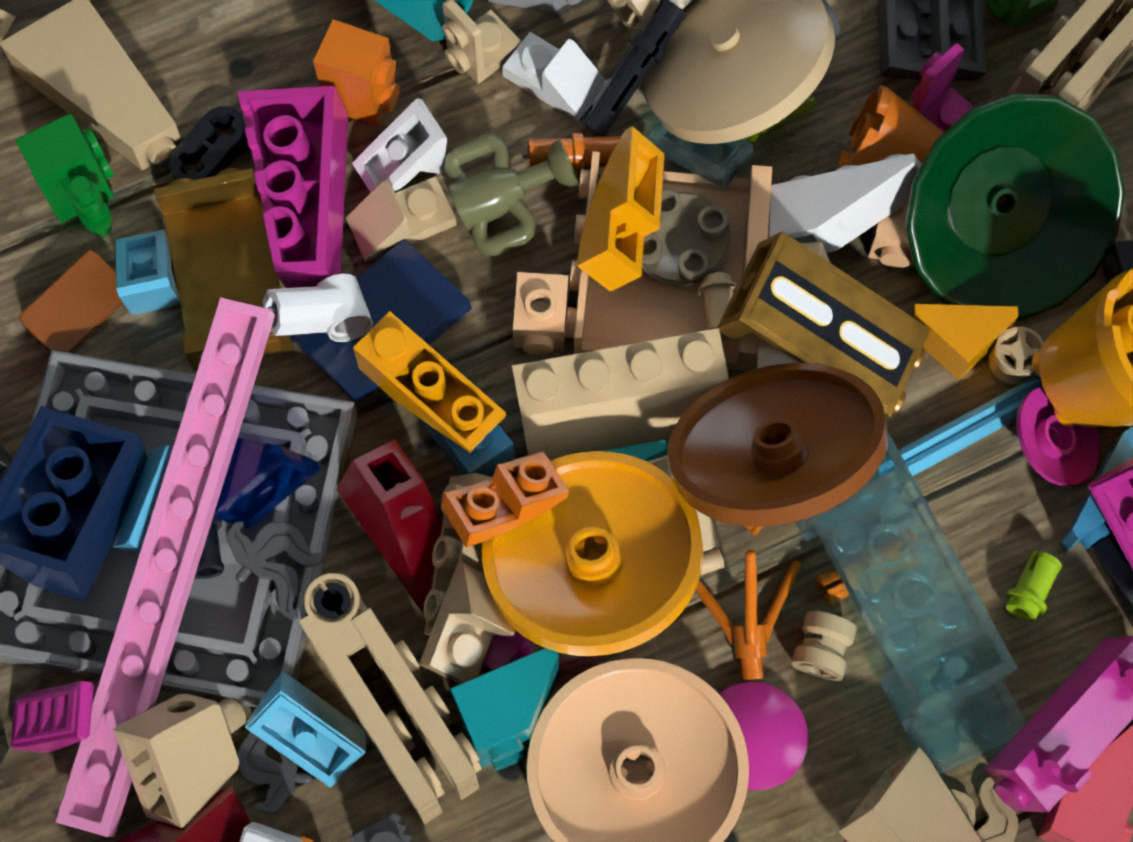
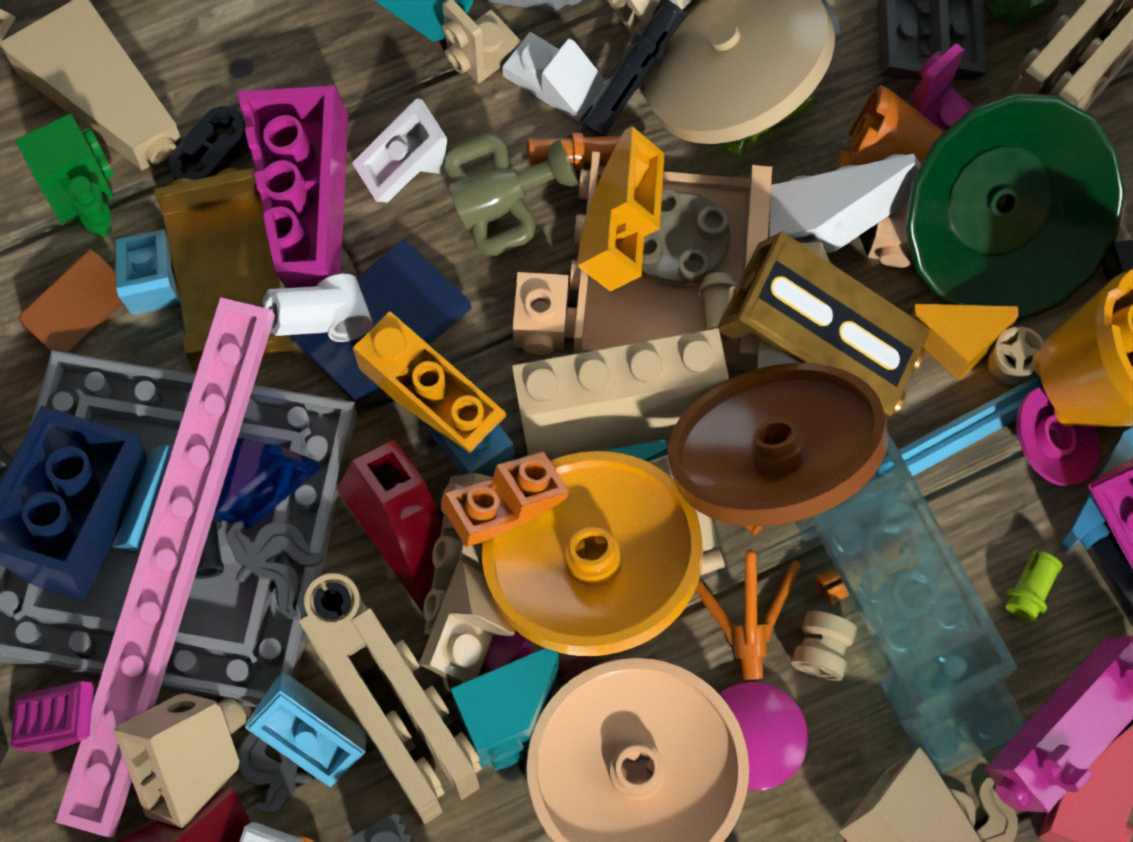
orange brick [313,19,400,127] -> none
tan slope [346,176,457,263] -> none
clear light blue tile [646,122,755,189] -> none

